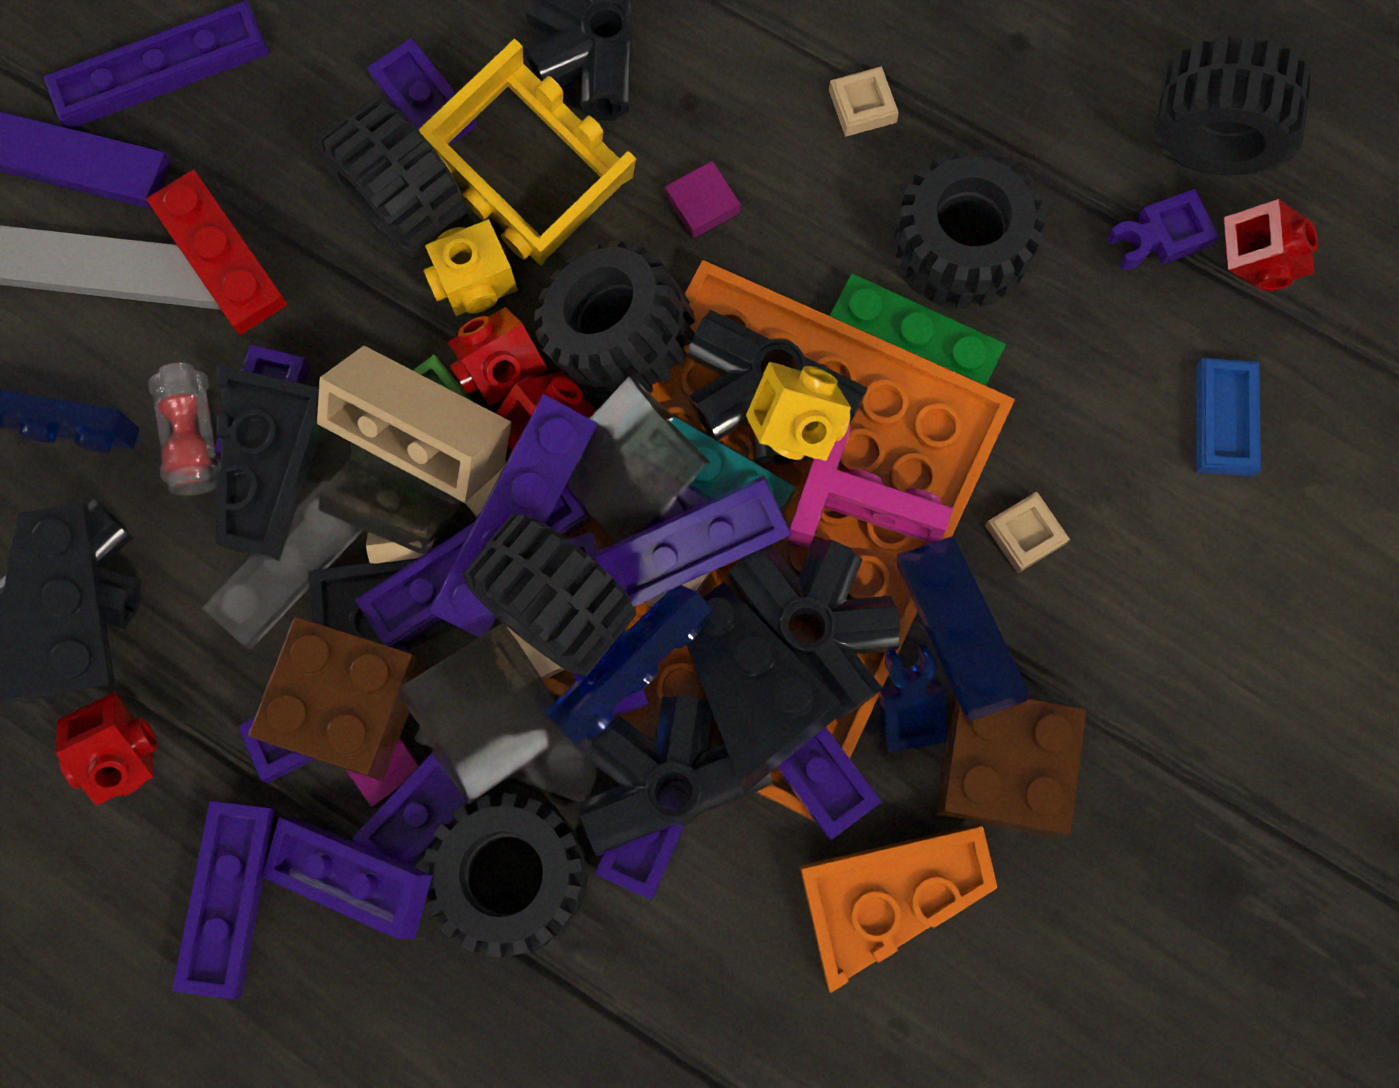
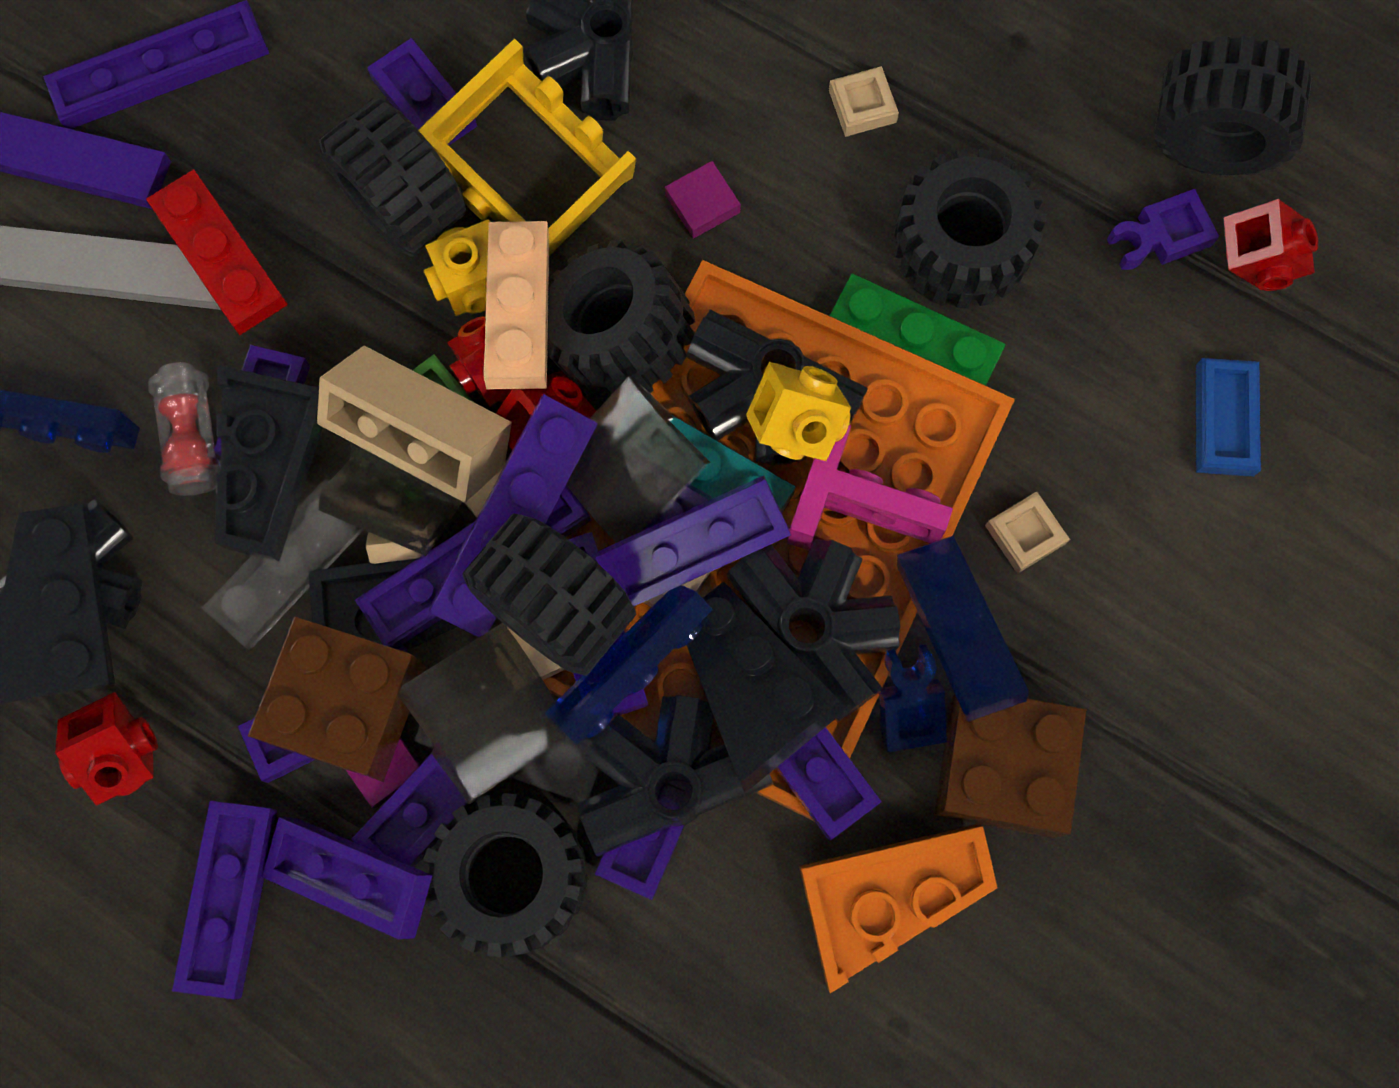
none -> light nougat plate [484,221,549,389]

